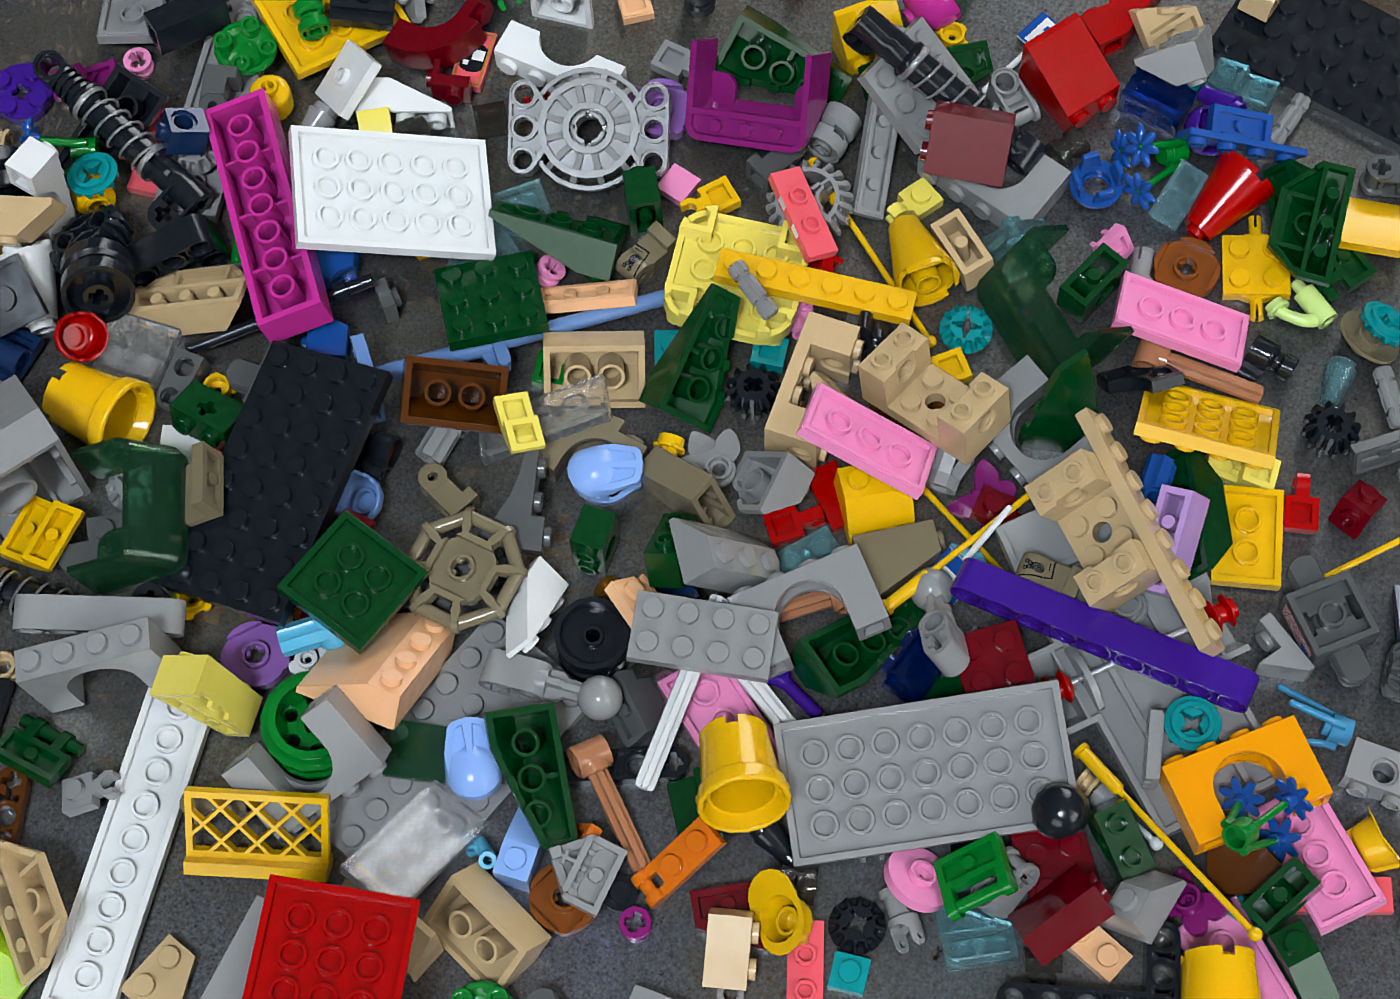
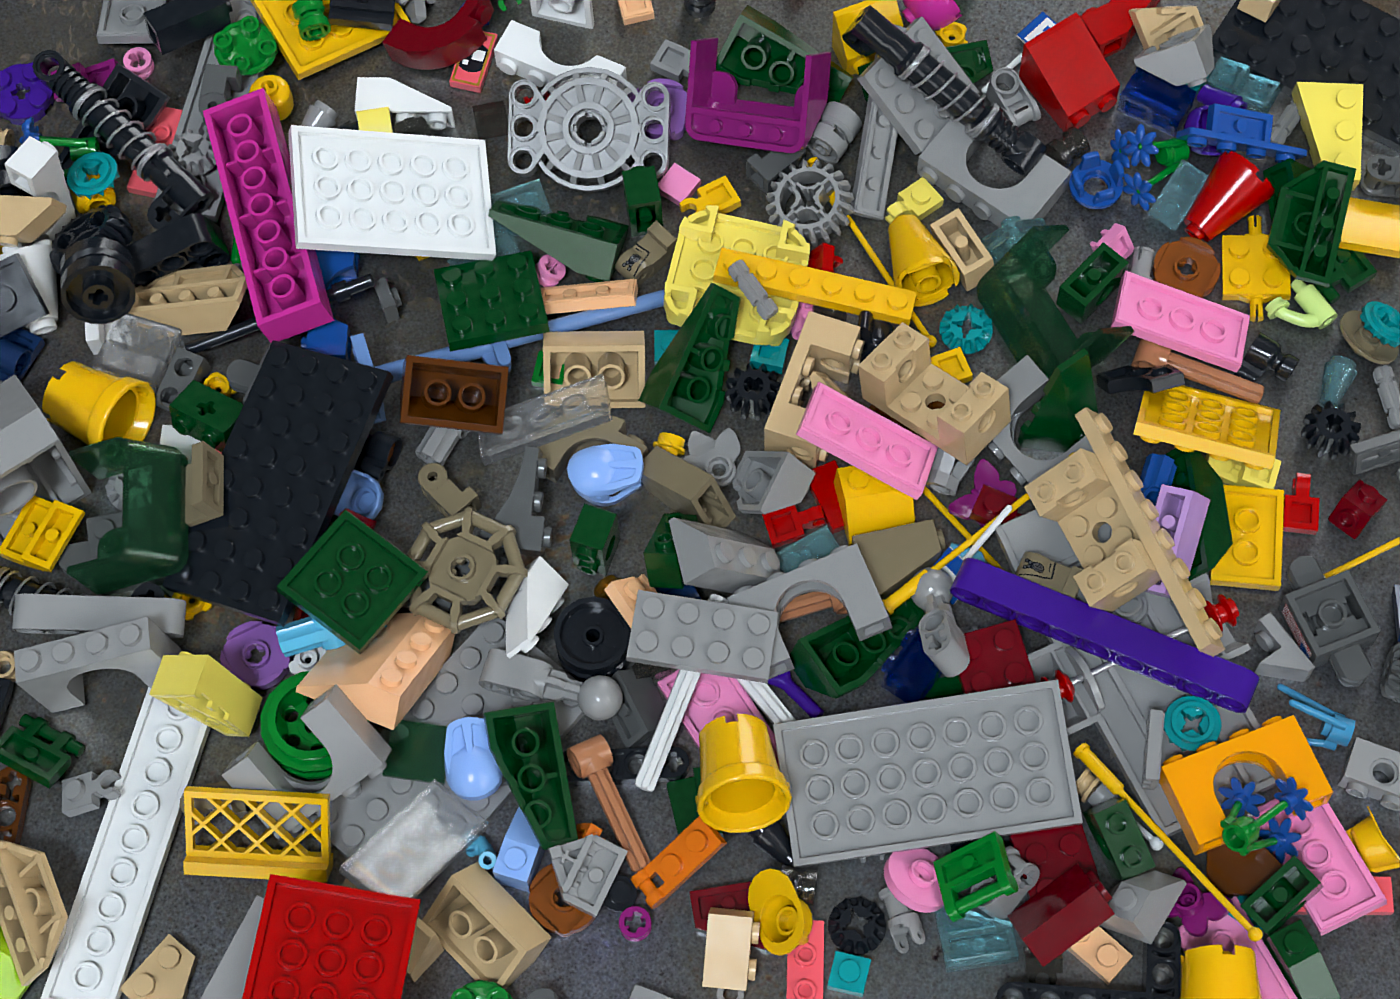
red hair [53,311,110,362] -> none
dark blue brick [156,108,210,155] -> none
white plate [315,39,382,120] -> none
dark red bracket [426,58,473,105] -> none
light yellow slope [493,391,546,454] -> none
coral plate [768,166,838,263] -> none
dark red brick [919,100,1016,187] -> none
black hair [1031,783,1091,840] -> none
none -> light yellow wedge [1291,82,1363,191]

